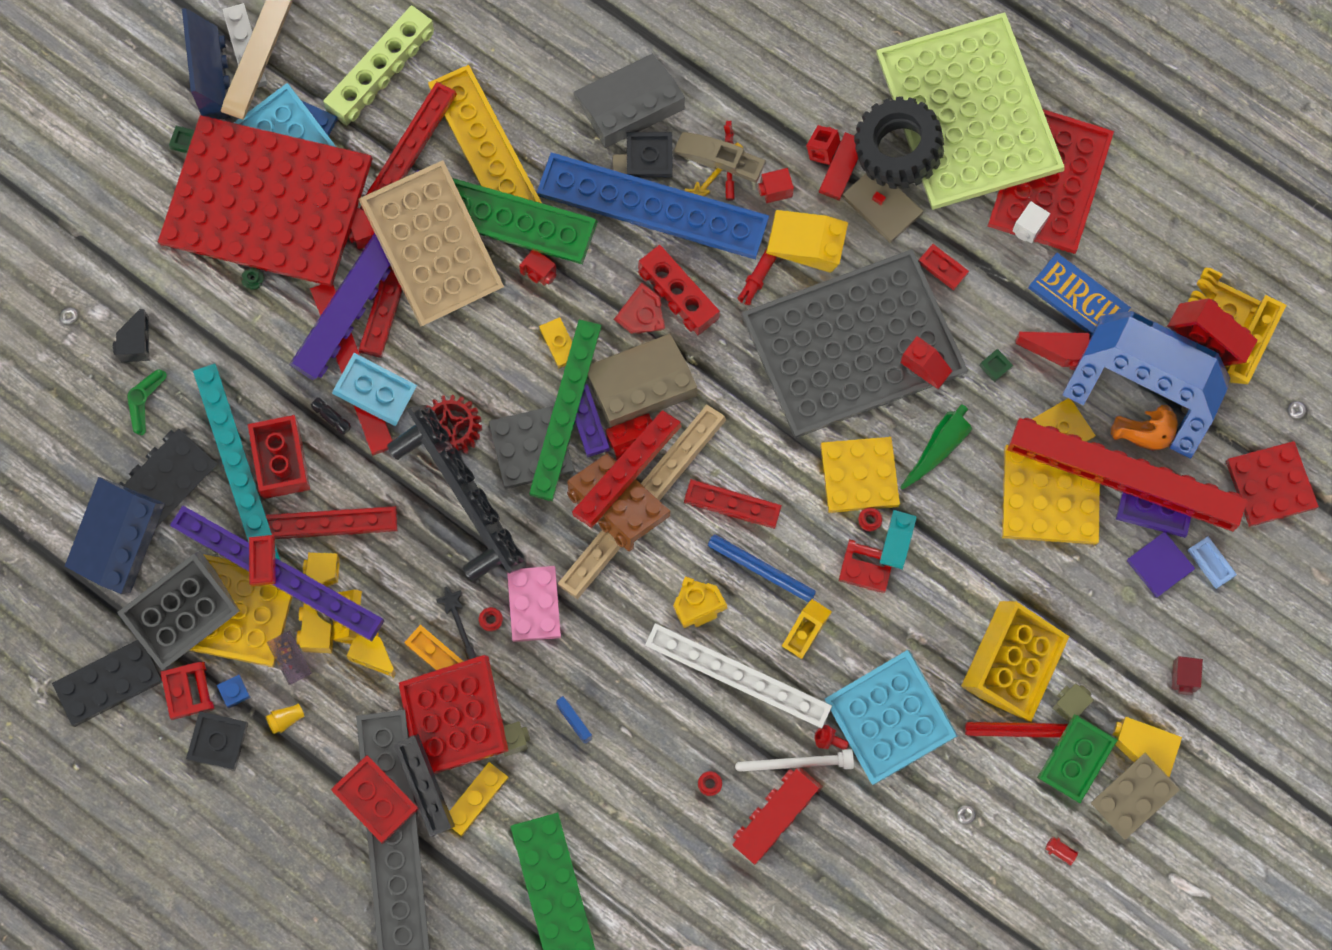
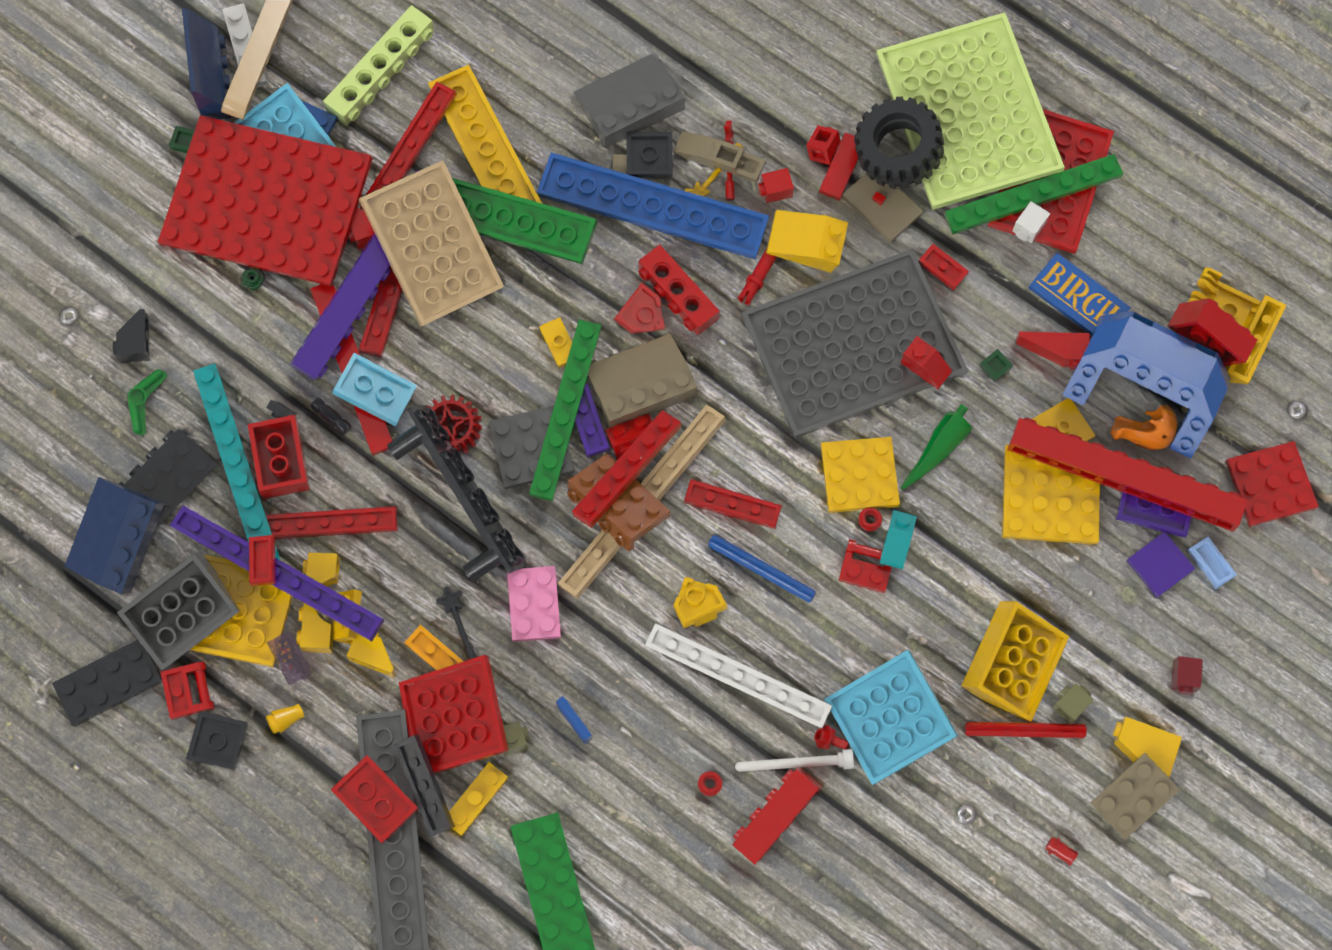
blue plate [217,675,251,708] -> none
red plate [479,607,503,632] -> none
red brick [519,250,557,286] -> none
yellow slope [782,599,832,659] -> none
green tile [1037,714,1118,803] -> none
none -> black plate [266,400,297,419]
none -> green plate [944,154,1124,235]

